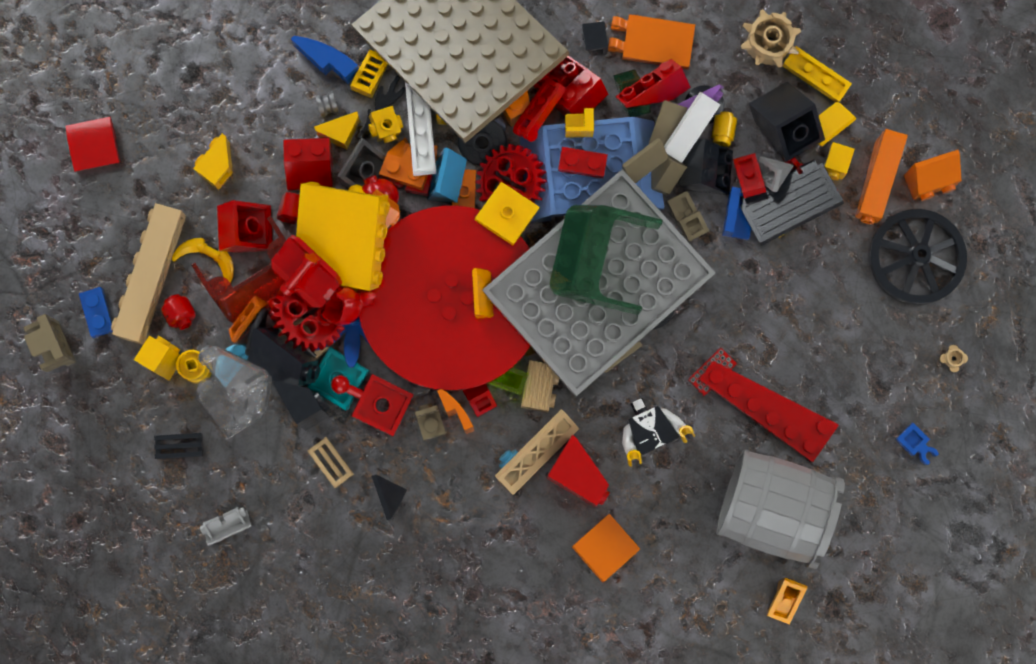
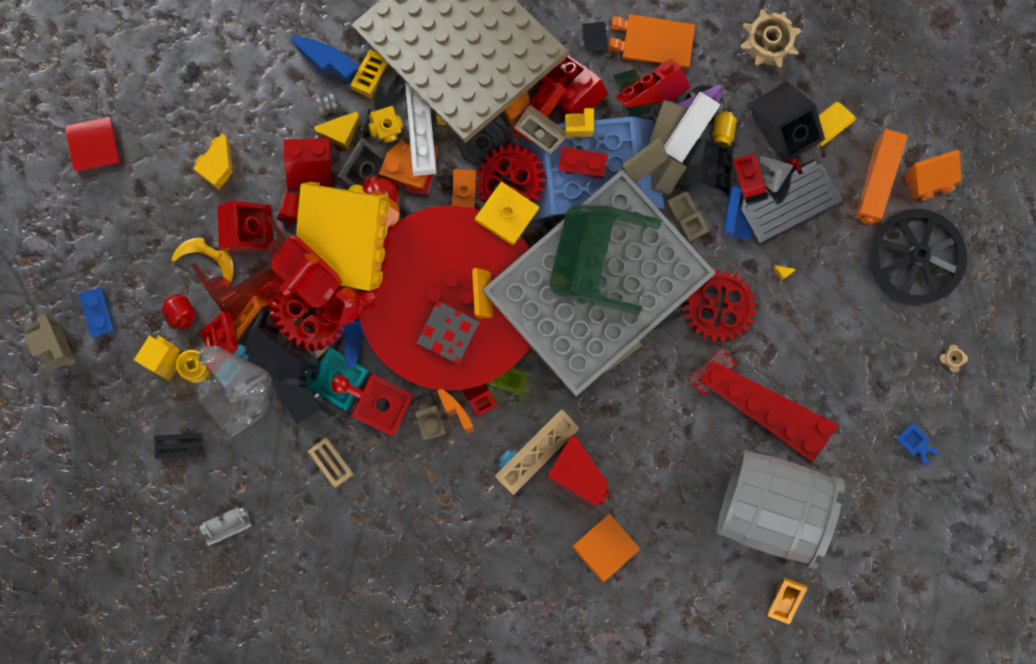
tan brick [111,203,186,345] -> none
black slope [371,474,407,521] -> none
dark azure slope [427,148,467,203] -> none
tan brick [521,360,559,413] -> none
torso [622,398,695,467] -> none
yellow plate [782,46,852,102] -> none
yellow brick [823,142,855,180] -> none
none -> red plate [200,311,239,373]
none -> dark grey tile [417,301,480,364]
none -> dark tan slope [514,105,565,155]
none -> red gear [682,269,758,344]
none -> yellow piece [773,265,795,281]

